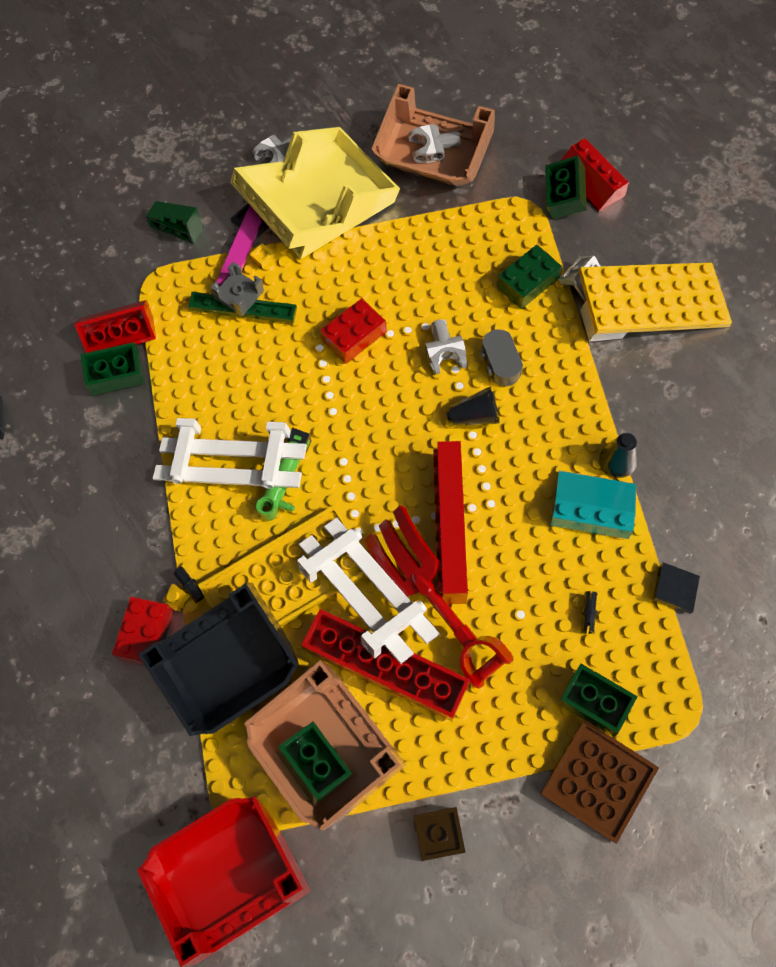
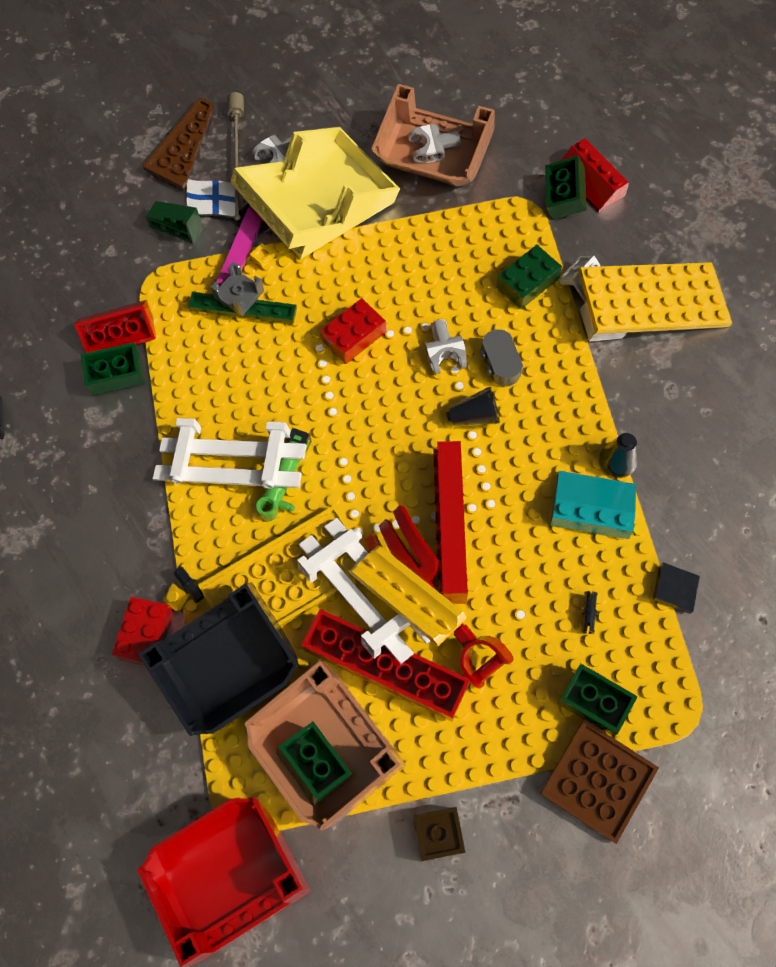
none -> reddish brown wing [143,97,214,190]
none -> flag [187,92,244,221]
none -> yellow plate [349,546,467,646]

